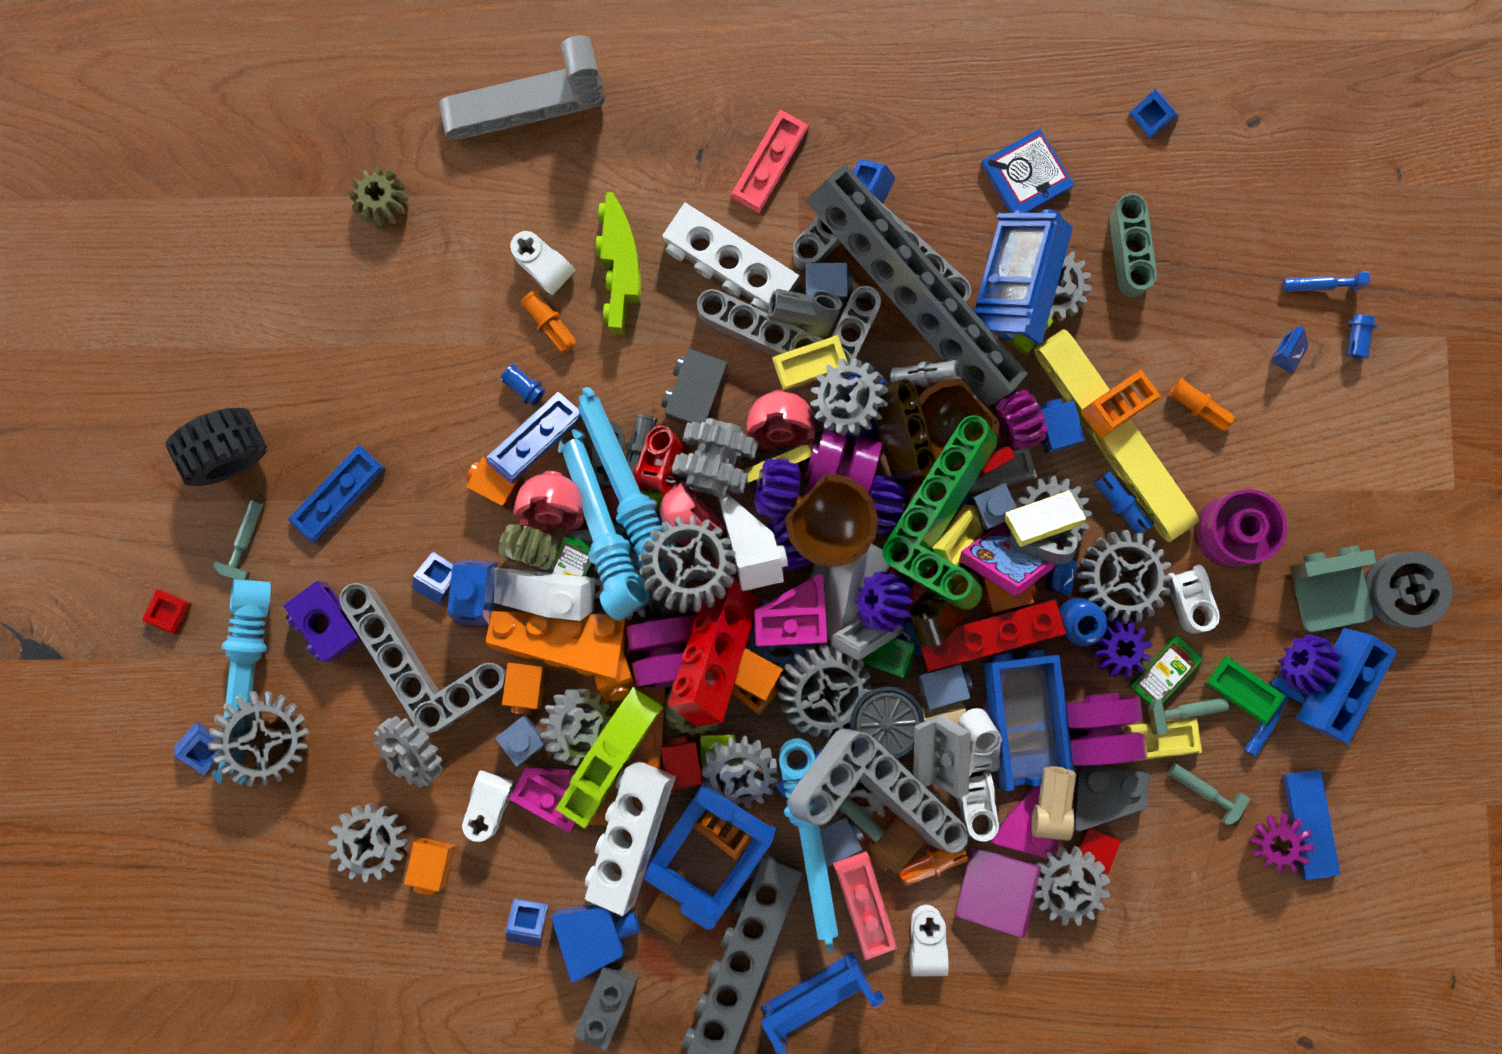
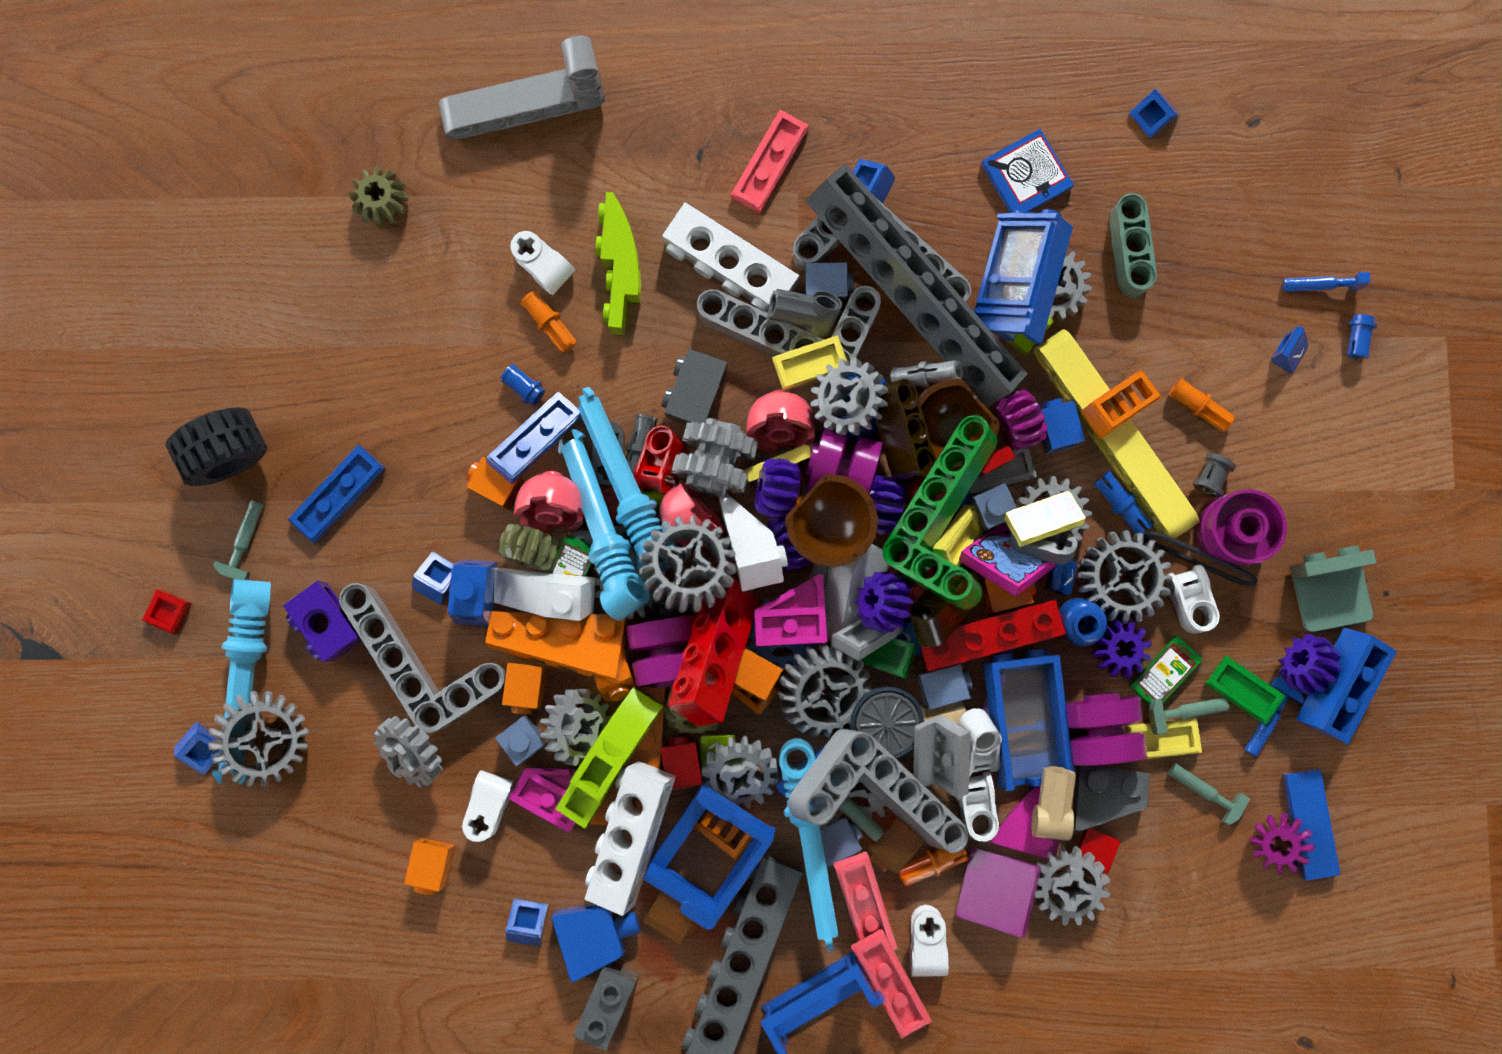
light grey gear [328,803,408,882] -> none
dark grey wheel [1365,551,1453,628] -> none
none -> coral tile [851,928,932,1039]
none -> black piece [1144,532,1258,586]
none -> dark grey bush [1192,453,1236,497]

